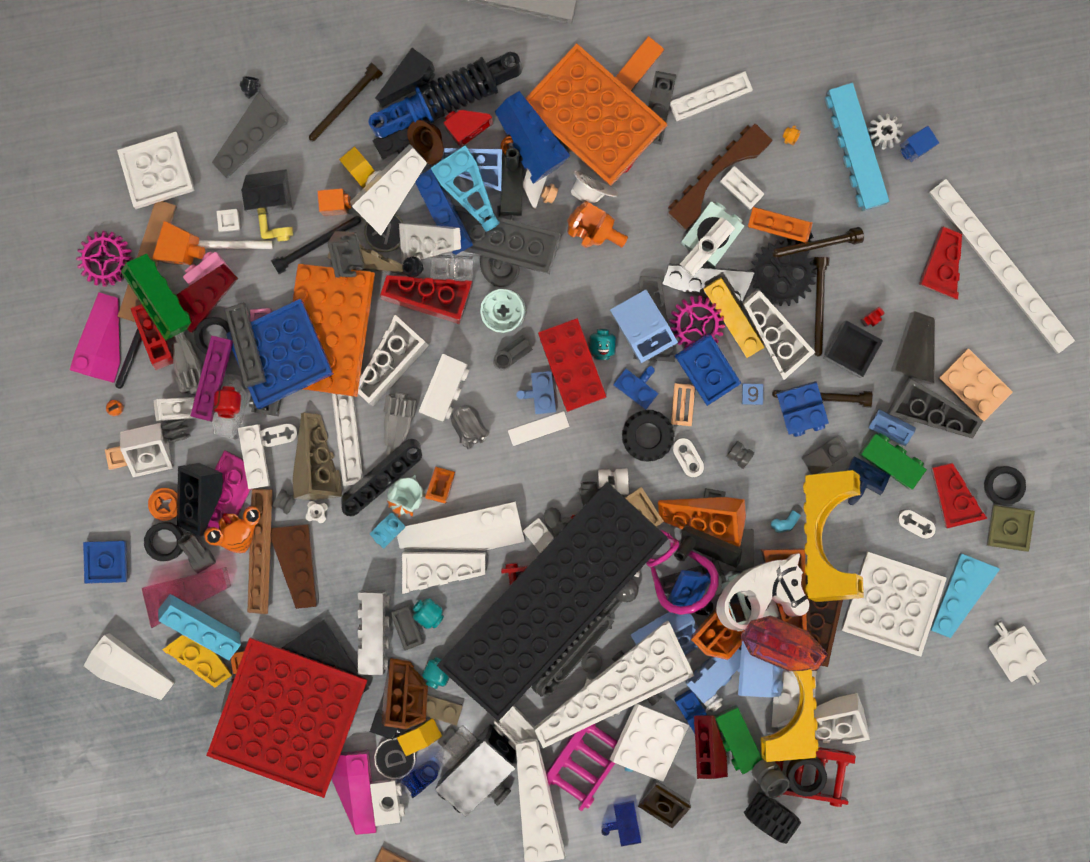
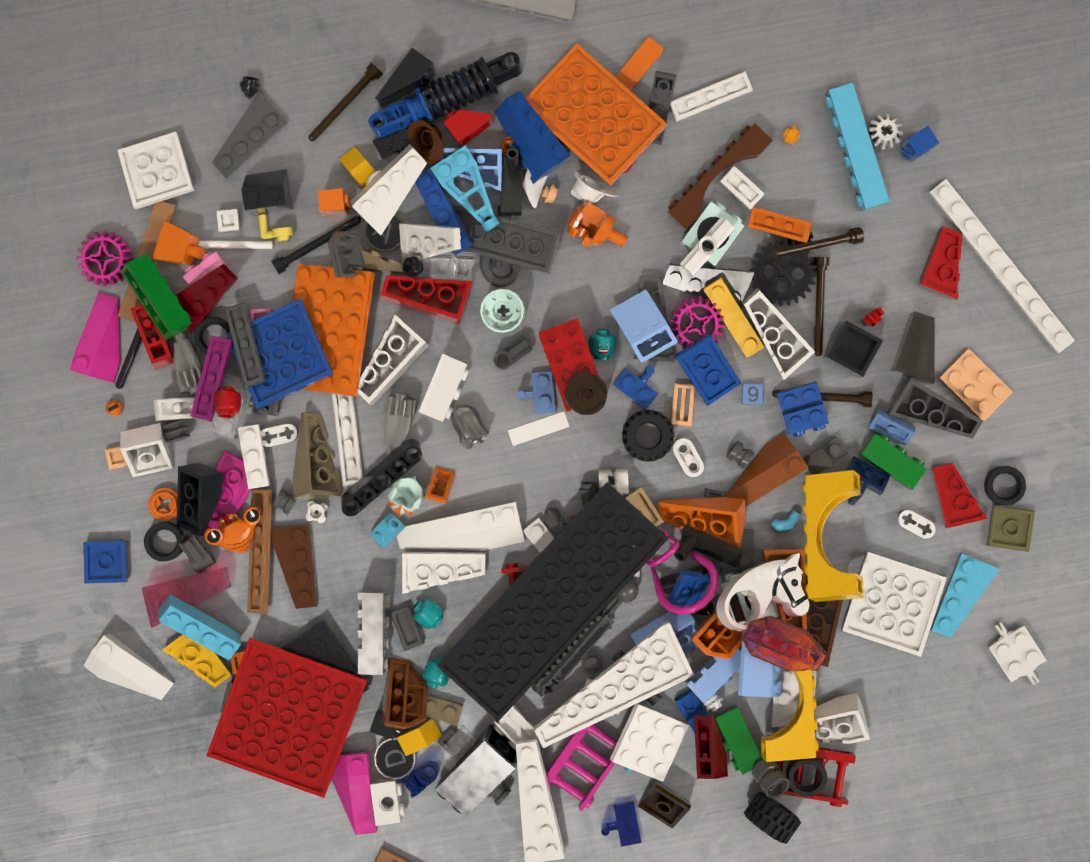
none -> dark brown plate [564,373,607,415]
none -> dark orange wedge [725,433,808,507]

